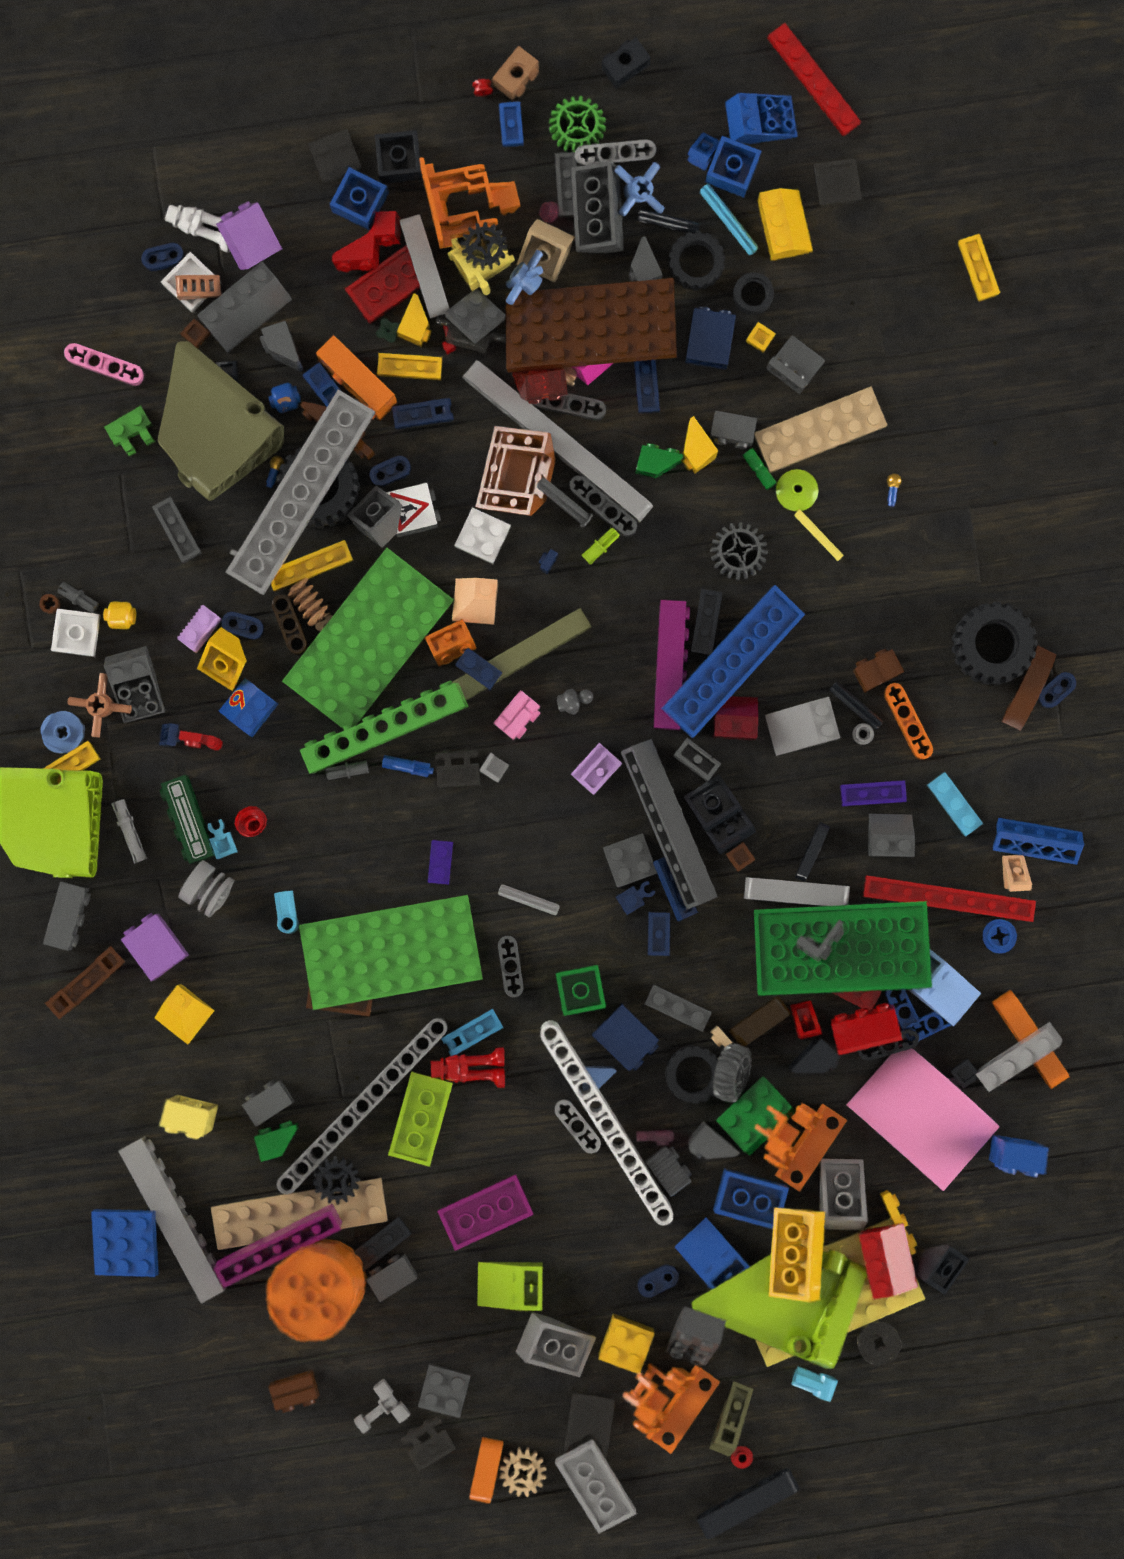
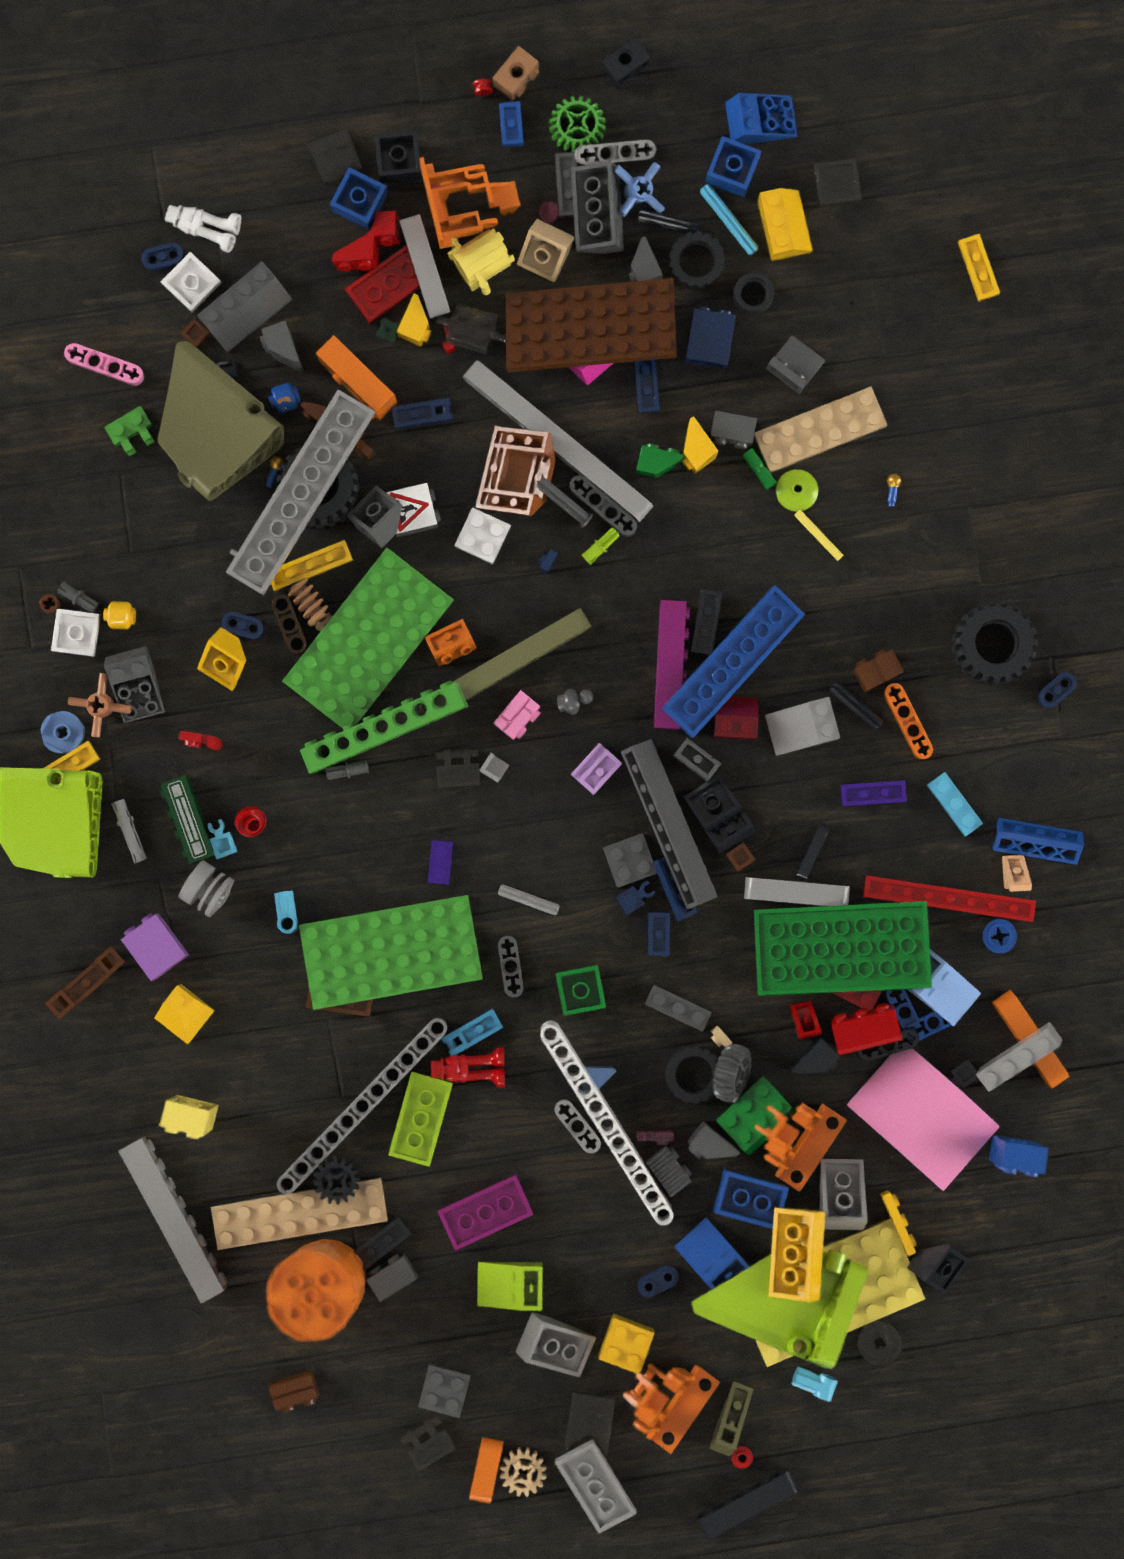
dark grey brick [43,882,91,951] -> none
blue plate [91,1209,159,1277] -> none
dark grey plate [152,497,202,563] -> none
dark blue plate [159,723,181,747] -> none
nougat slope [175,275,221,300] -> none
lavender brick [177,605,222,653] -> none
magenta brick [214,1203,342,1288] -> none
medium lavender brick [216,201,282,270] -> none
blue slope [219,678,278,737] -> none
dark grey brick [242,1079,295,1126] -> none
green slope [254,1121,299,1162] -> none
blue slope [303,362,341,407] -> none
light grey bar [354,1379,410,1433] -> none
dark blue plate [370,456,411,487] -> none
yellow plate [377,353,442,380] -> none
blue piece [382,755,434,777] -> none
dark grey plate [445,289,506,344] -> none
light nougat slope [452,578,498,625] -> none
dark blue plate [455,648,502,690] -> none
black gear [461,222,508,271] -> none
medium blue bar [506,250,543,305] -> none
clear red slope [512,368,568,404] -> none
dark grey beam [525,387,606,421] -> none
tan plate [556,367,577,386] -> none
dark blue brick [592,1003,659,1071] -> none
dark grey slope [665,1307,726,1366] -> none
blue slope [687,132,720,170] -> none
dark grey gear [710,522,768,580] -> none
dark brown beam [728,995,791,1047] -> none
yellow plate [746,322,776,353] -> none
red plate [768,23,861,137] -> none
dark grey bracket [796,920,845,963] -> none
light grey plate [852,723,874,745] -> none
slope [859,1223,918,1300] -> none
dark grey slope [868,814,915,857] -> none
reddish brown slope [1001,645,1057,731] -> none

